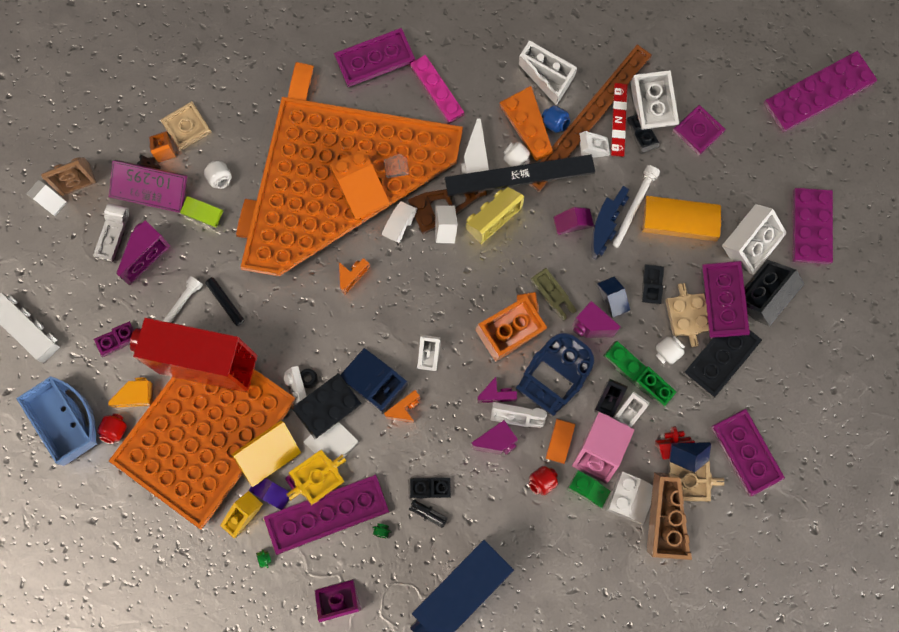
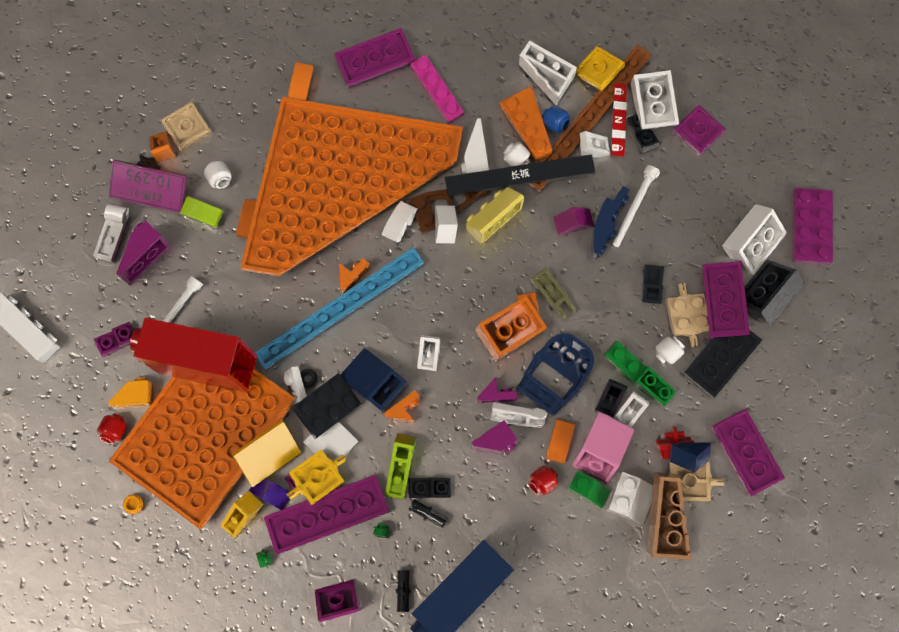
medium blue piece [16,376,98,466] -> none
white slope [26,180,67,216] -> none
medium nougat slope [41,157,97,196] -> none
black axle [205,277,244,326] -> none
orange slope [329,149,390,220] -> none
clear slope [384,154,409,178] -> none
magenta slope [572,301,621,338] -> none
slope [597,276,630,318] -> none
light orange slope [642,196,721,241] -> none
magenta plate [764,51,877,133] -> none
none -> light orange plate [123,494,143,514]
none -> dark azure plate [255,247,424,370]
none -> lime slope [385,433,417,500]
none -> black pin [395,570,411,612]
none -> yellow tile [575,46,625,91]

